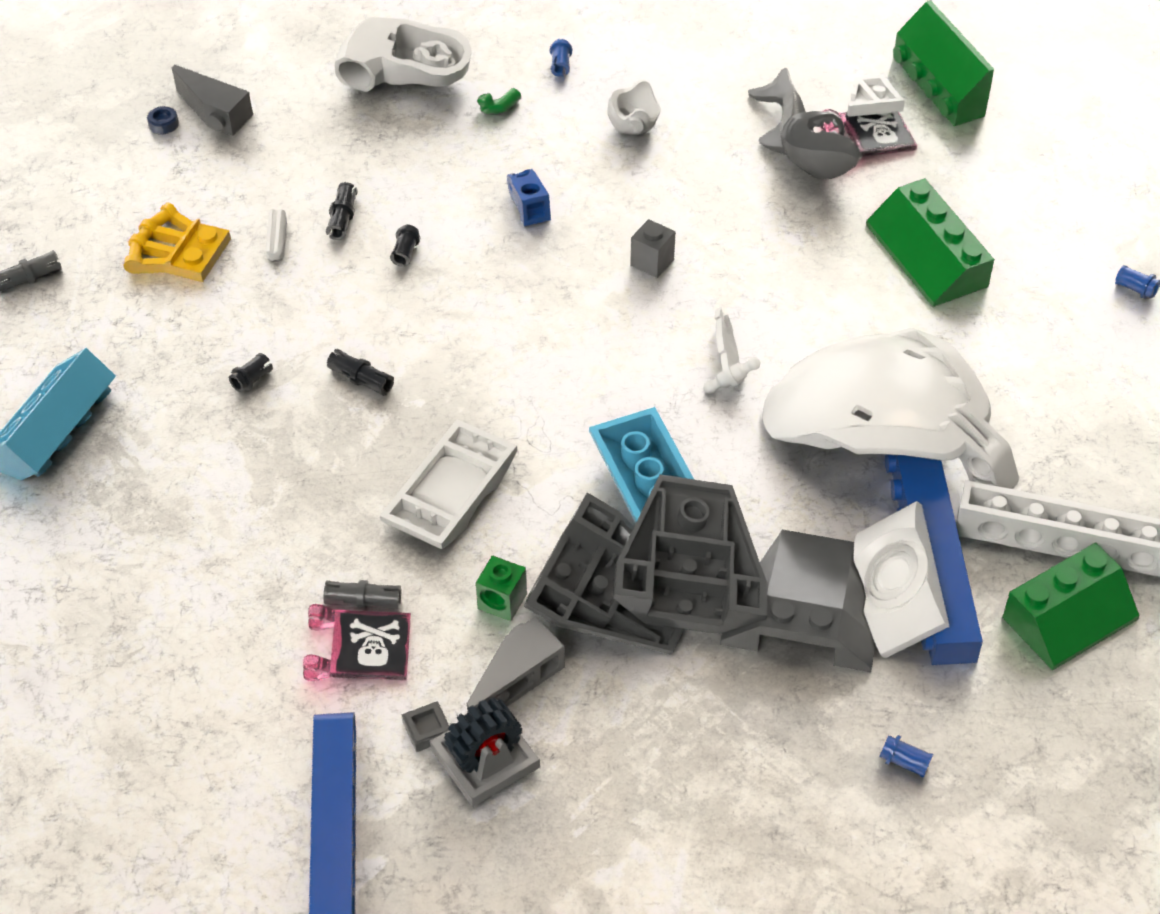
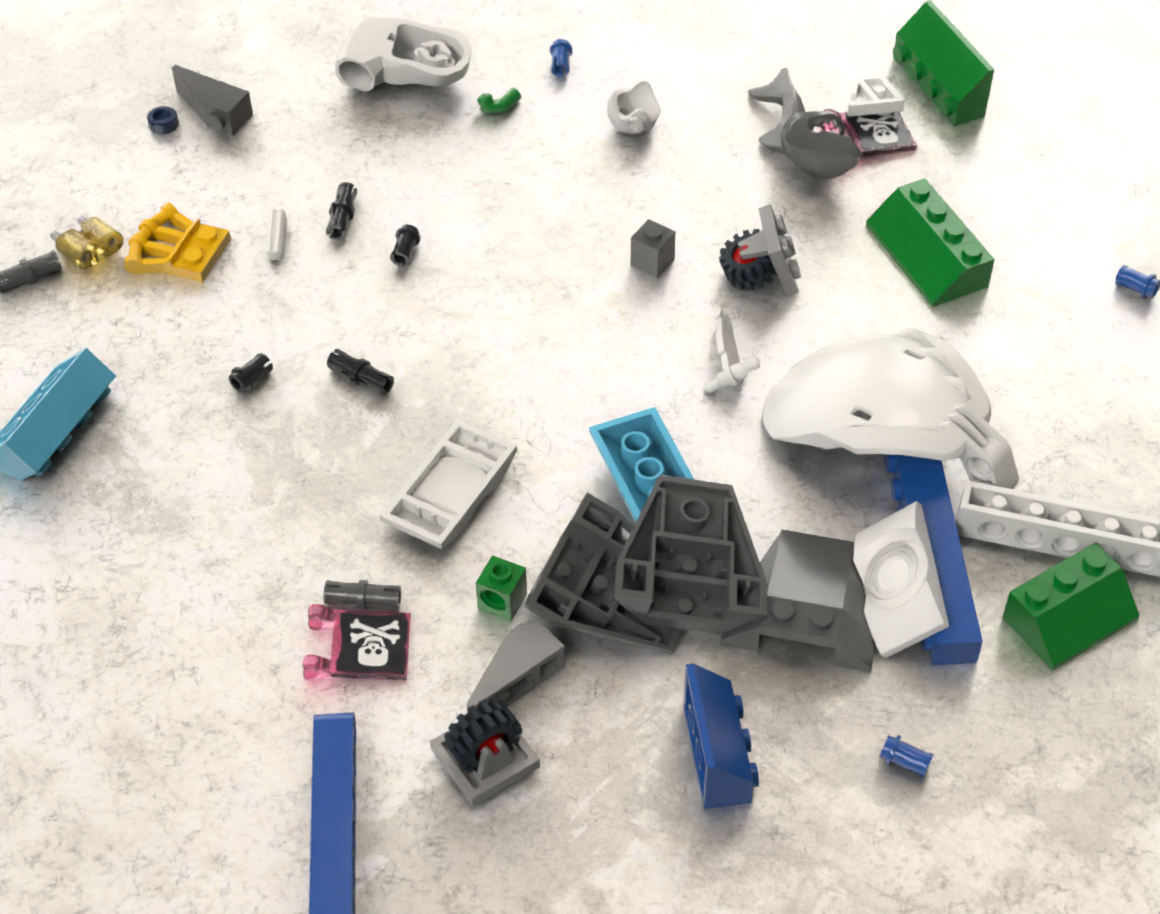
dark grey tile [401,701,449,752] -> none
blue leg [506,169,551,227] -> none
none -> clear yellow piece [50,215,124,269]
none -> blue slope [683,663,759,809]
none -> plate [719,204,802,296]

